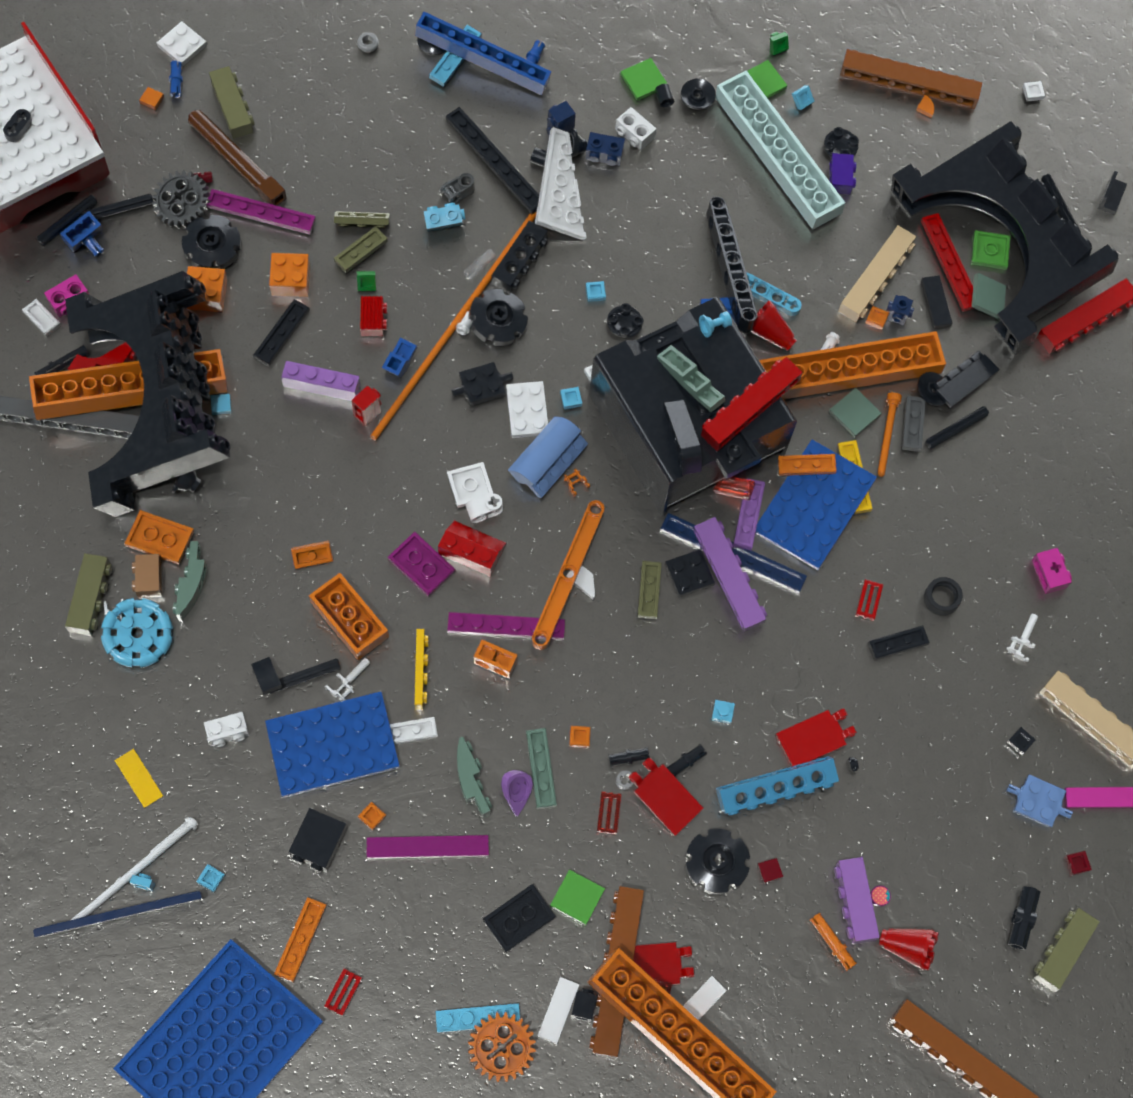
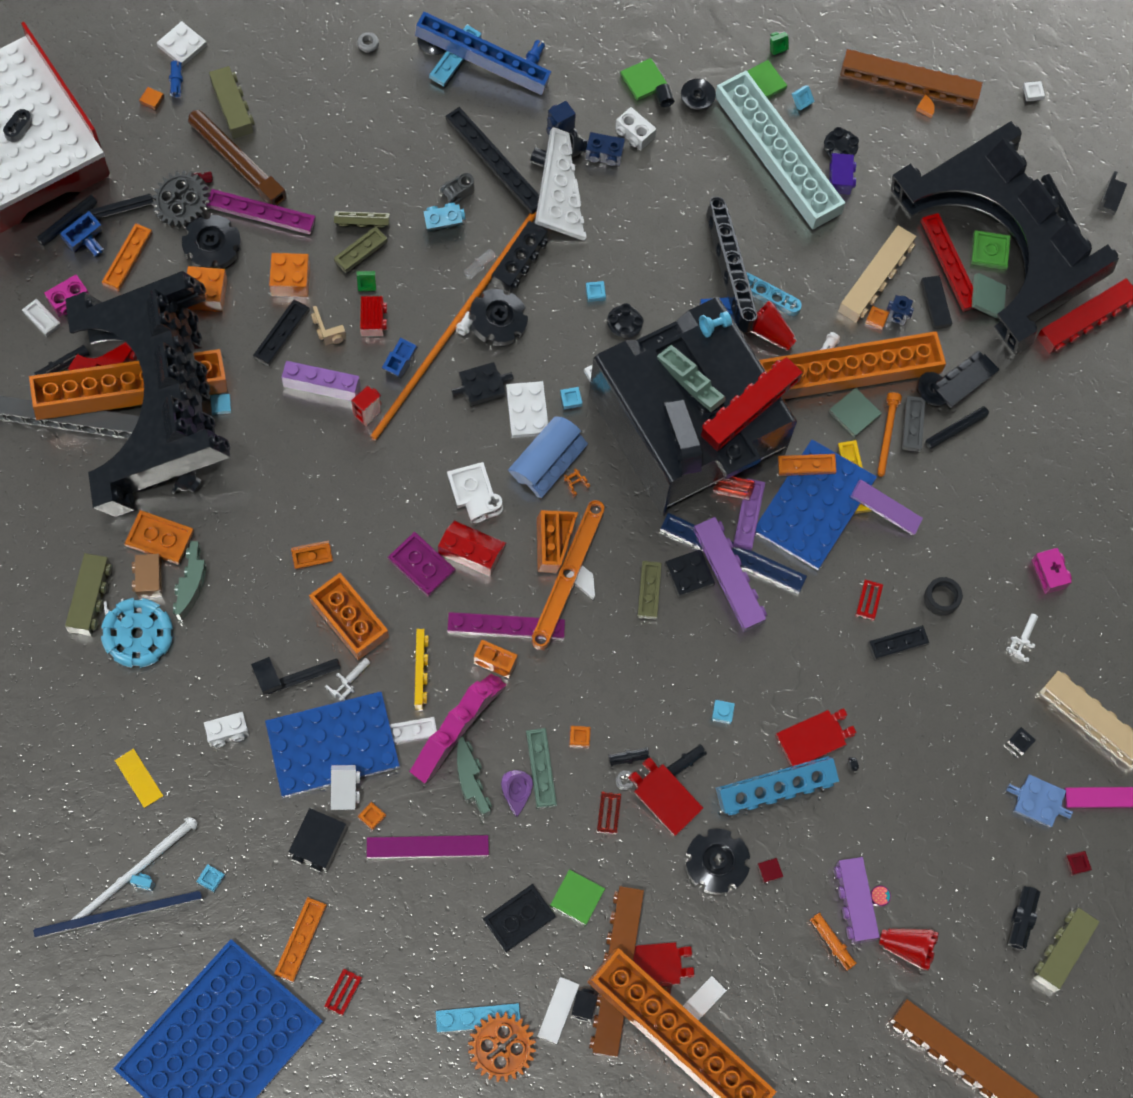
none -> orange tile [102,223,153,292]
none -> tan bracket [311,306,346,346]
none -> white brick [331,765,360,810]
none -> dark pink arch [409,673,506,784]
none -> orange wedge [537,510,578,573]
none -> medium lavender tile [850,480,923,535]

